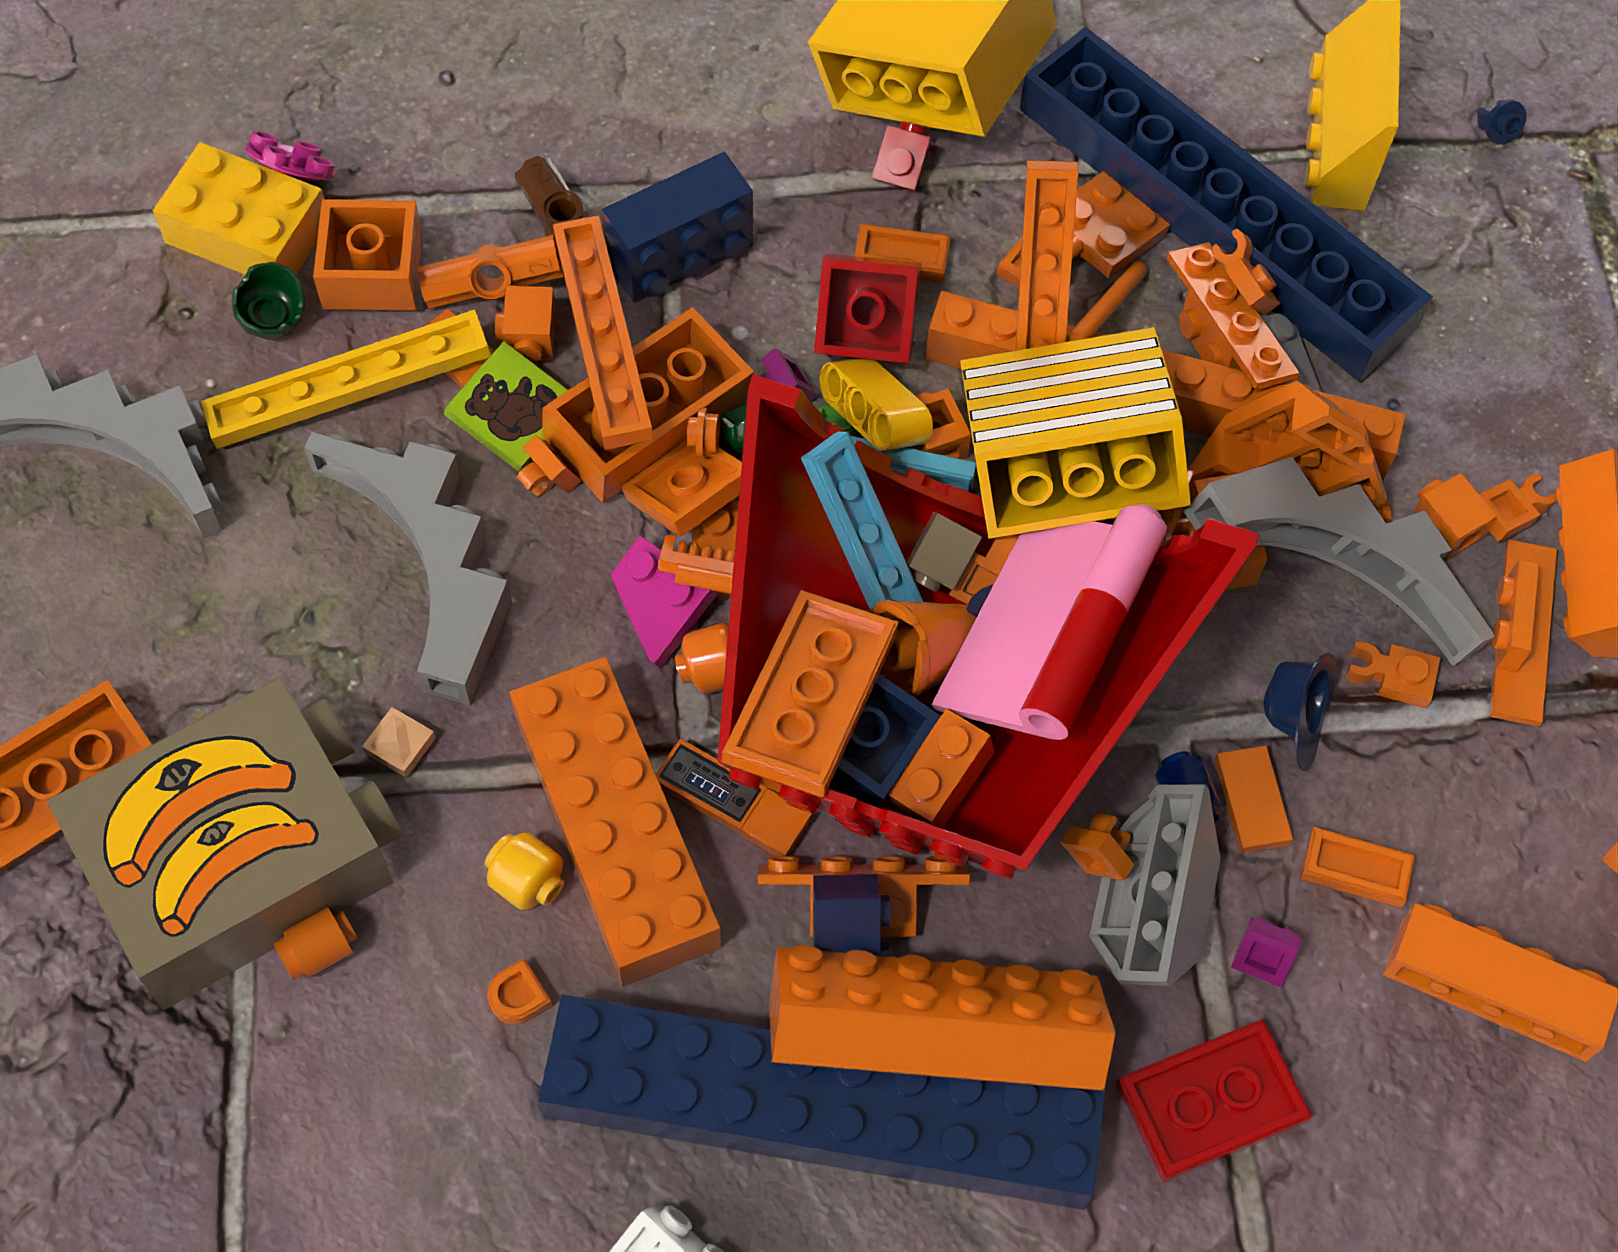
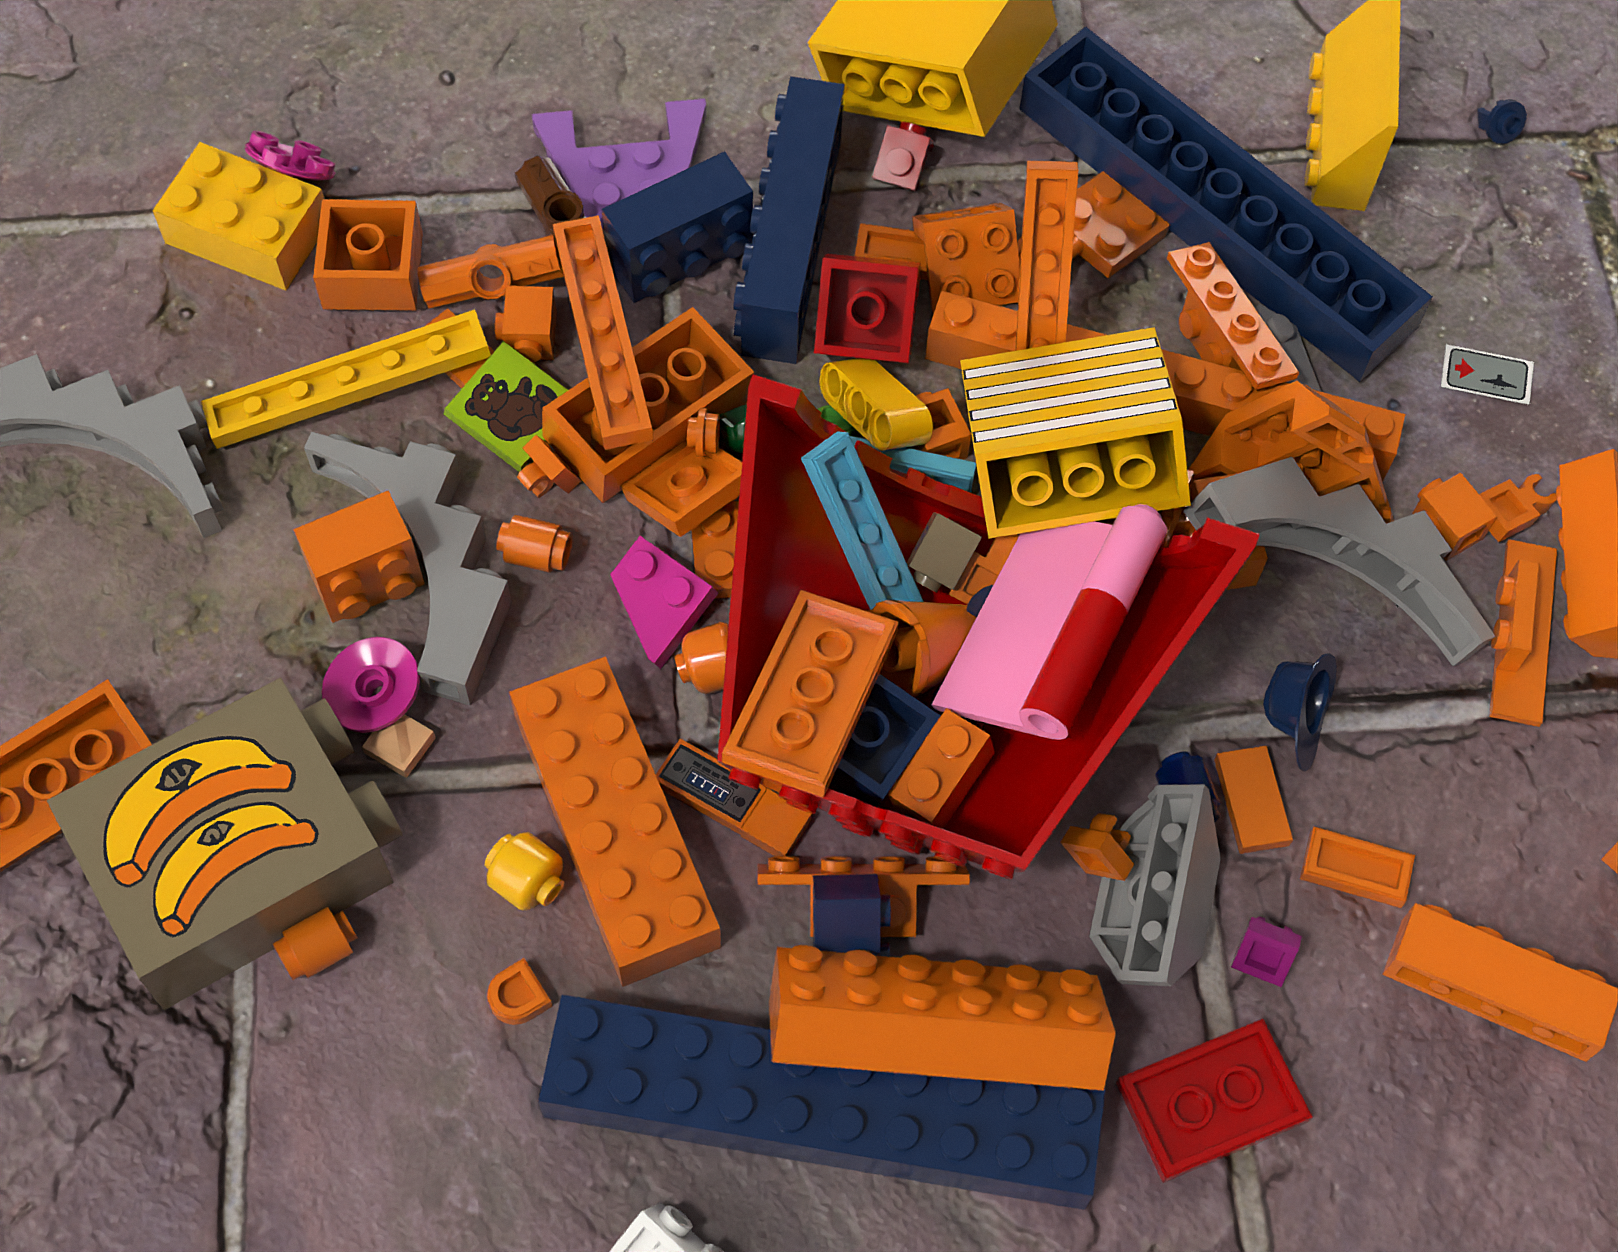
dark green hair [232,262,305,340] -> none
orange piece [658,535,735,594] -> none
magenta tile [760,348,818,402] -> none
orange bar [1066,261,1147,342] -> none
orange plate [1212,229,1280,315] -> none
orange plate [1345,641,1441,709] -> none
none -> orange brick [293,490,424,623]
none -> dark pink dish [322,637,420,733]
none -> orange brick [496,515,573,573]
none -> medium lavender wing [532,99,706,229]
none -> dark blue brick [733,76,845,364]
none -> orange bracket [912,203,1020,313]
none -> sticker [1441,344,1534,405]

